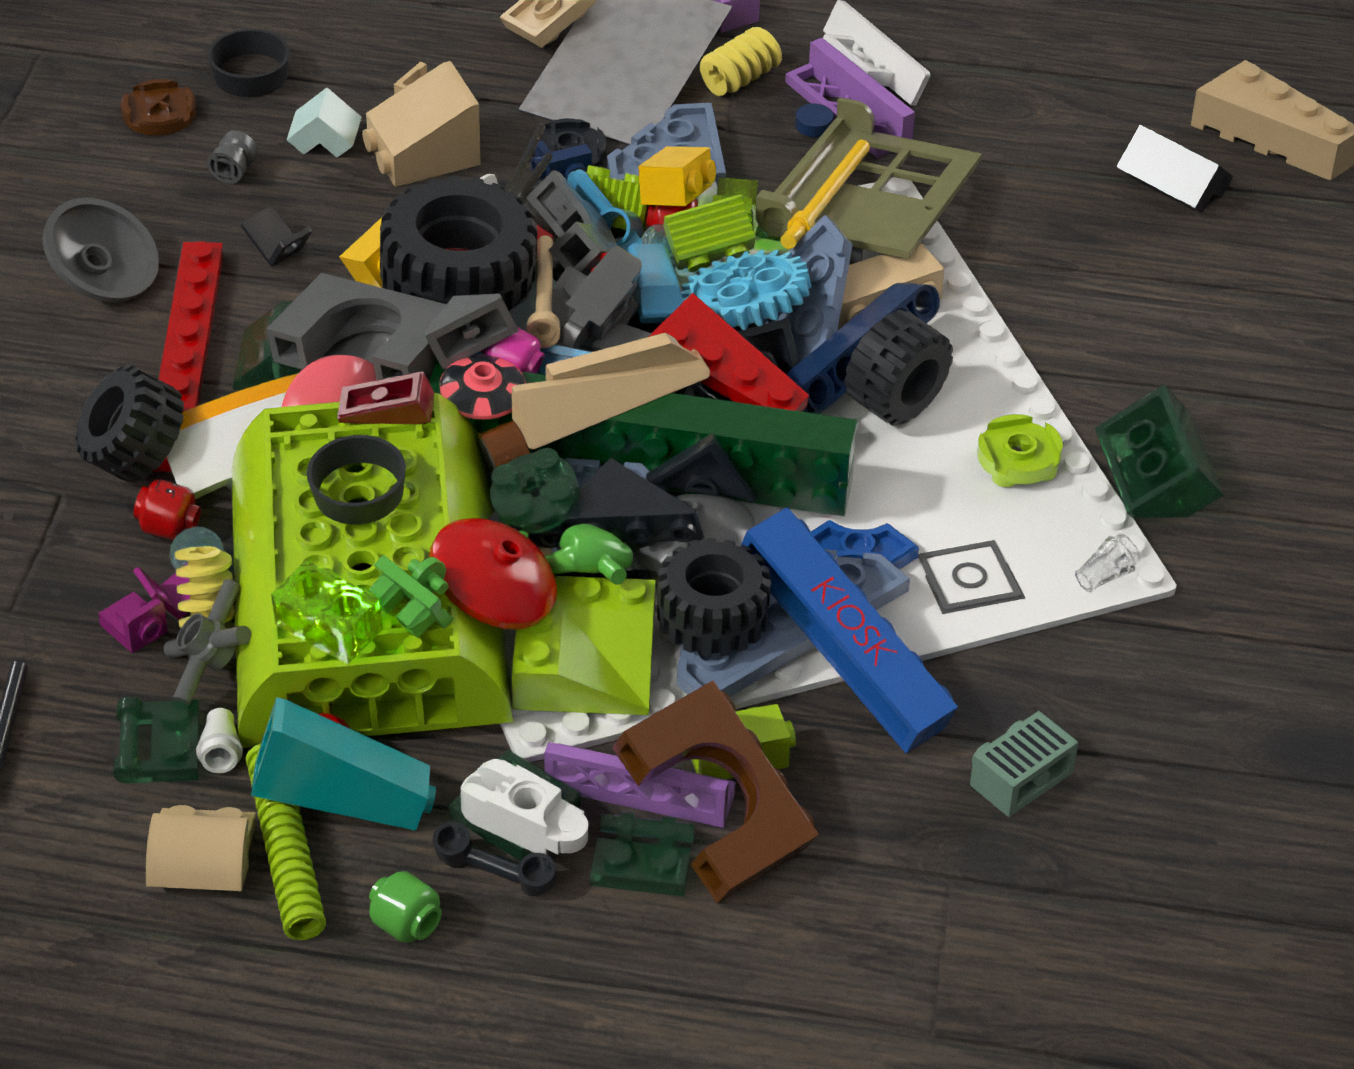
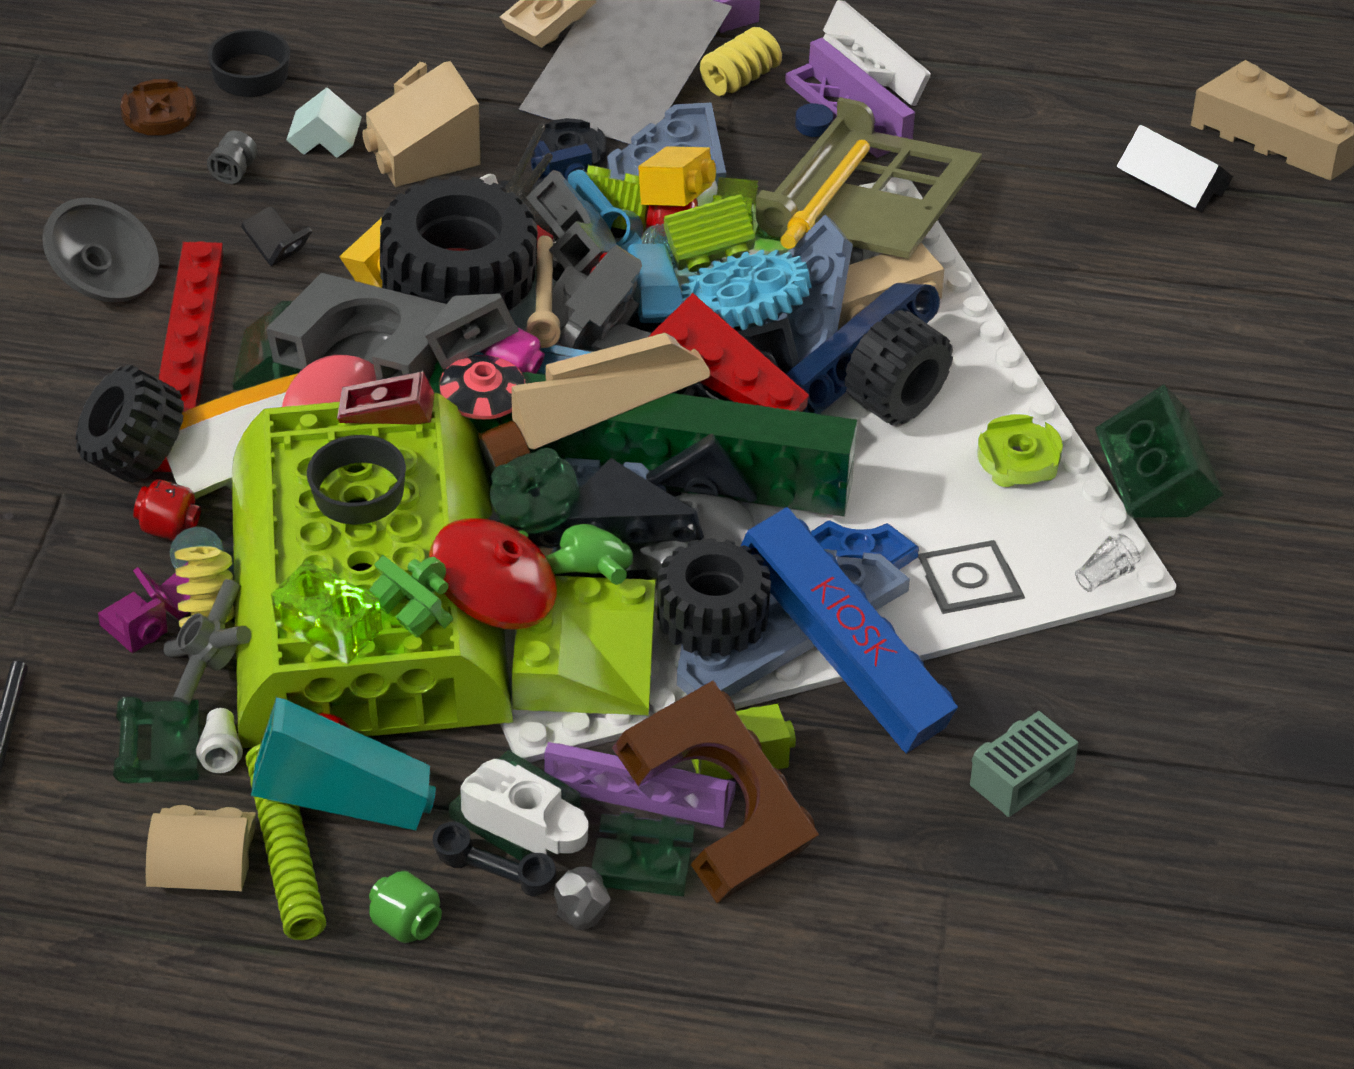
none -> flat silver rock [554,867,611,930]

